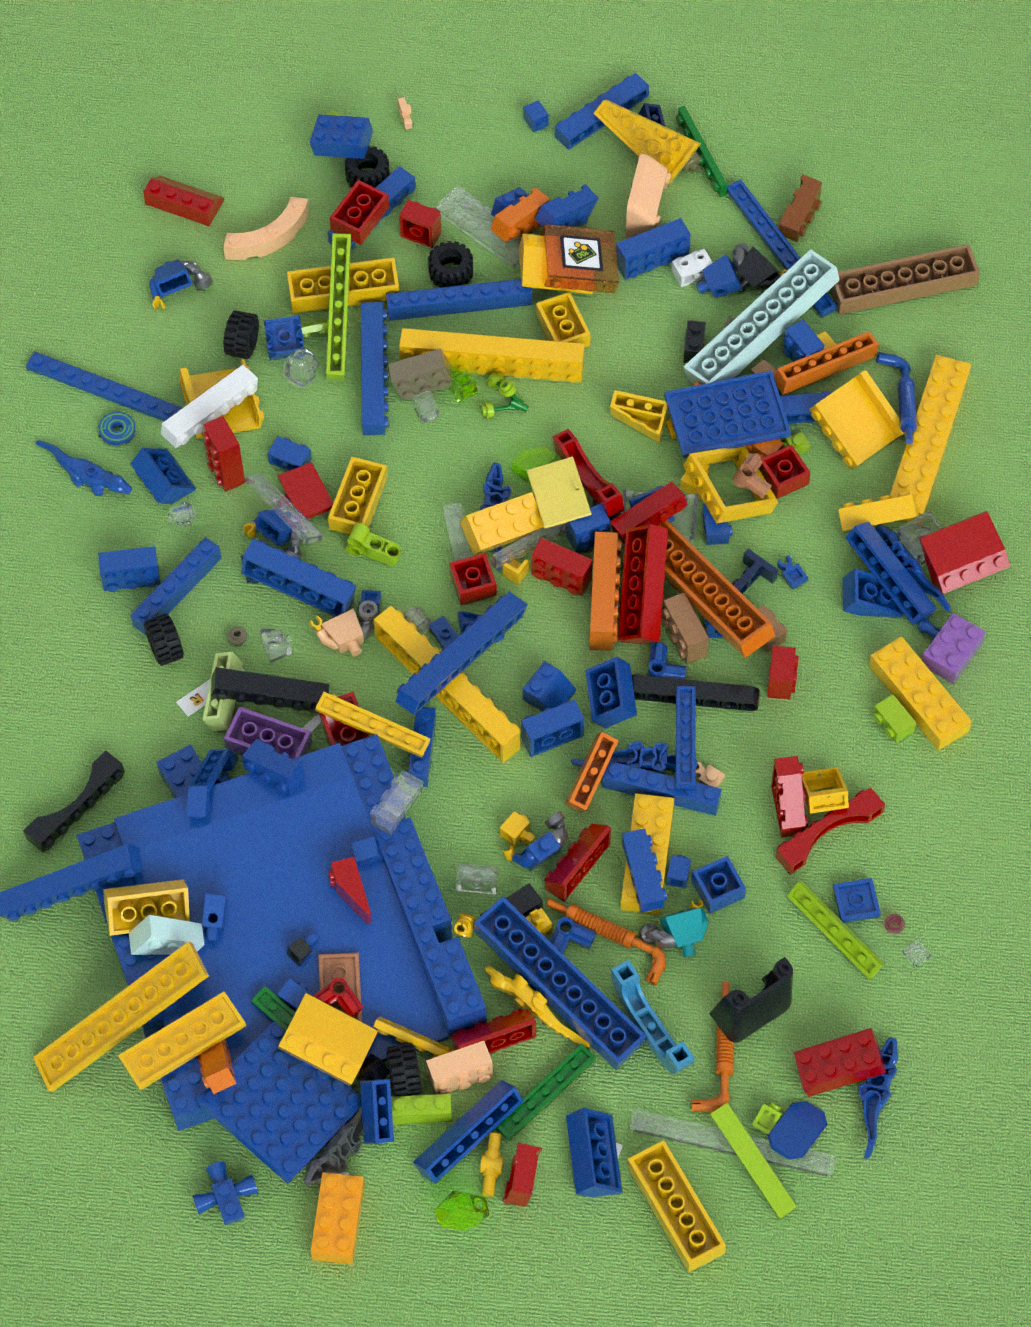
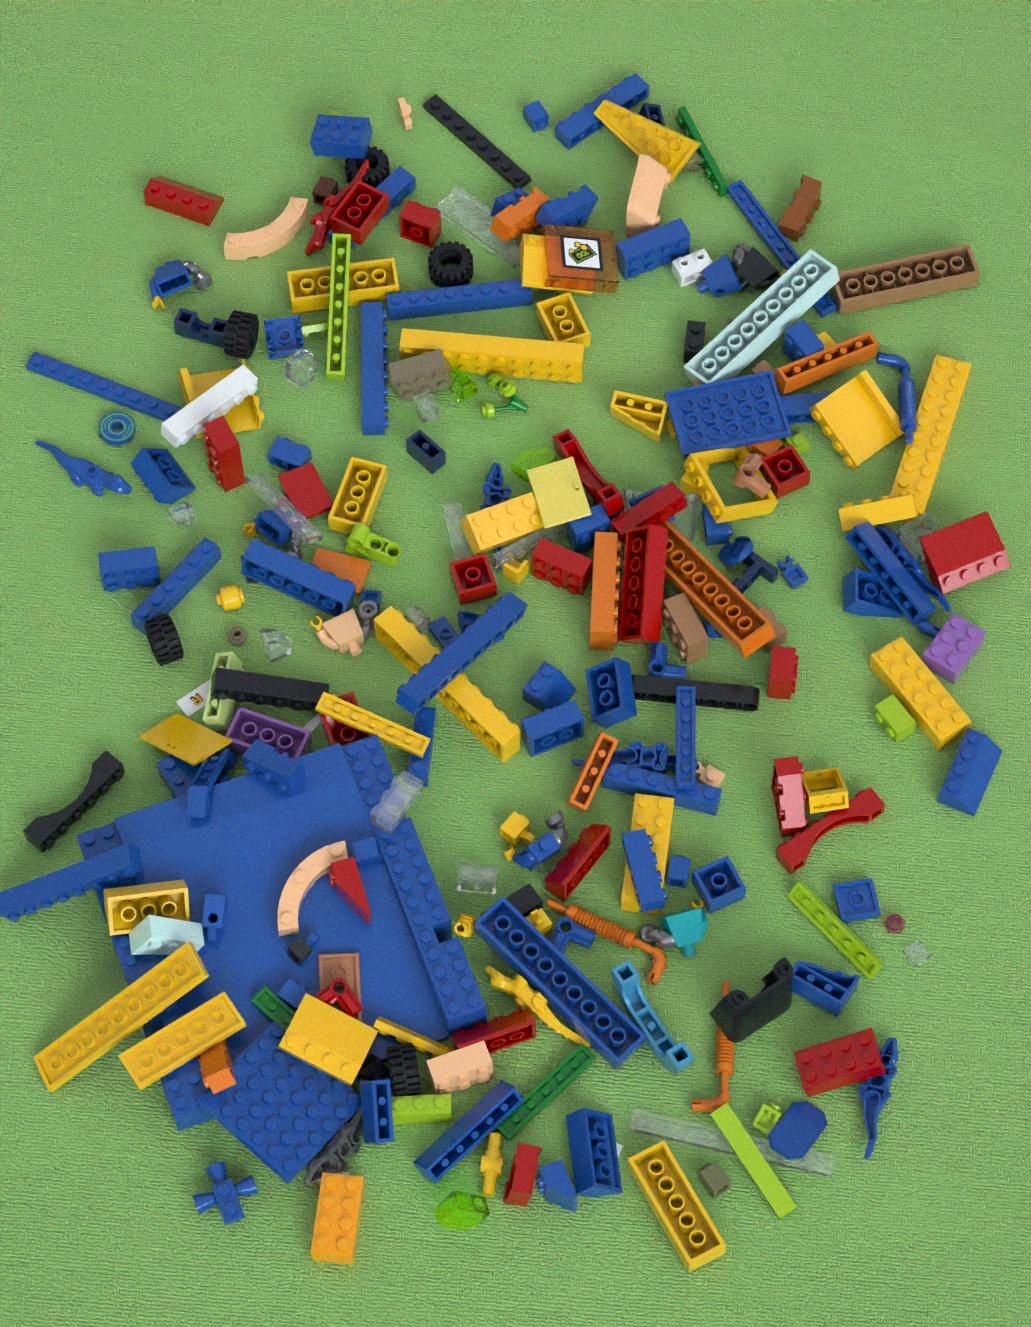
none -> yellow container [140,713,232,766]
none -> dark blue arch [174,308,227,348]
none -> yellow head [216,585,245,611]
none -> light nougat brick [277,841,348,937]
none -> red animal [305,159,369,256]
none -> reddish brown brick [312,176,338,206]
none -> orange tile [312,547,372,596]
none -> dark blue brick [406,429,446,474]
none -> black plate [423,95,531,189]
none -> blue slope [536,1159,577,1212]
none -> olive brick [699,1161,731,1199]
none -> blue tile [718,536,754,566]
none -> blue wedge [792,961,860,1017]
none -> blue slope [938,728,1002,816]

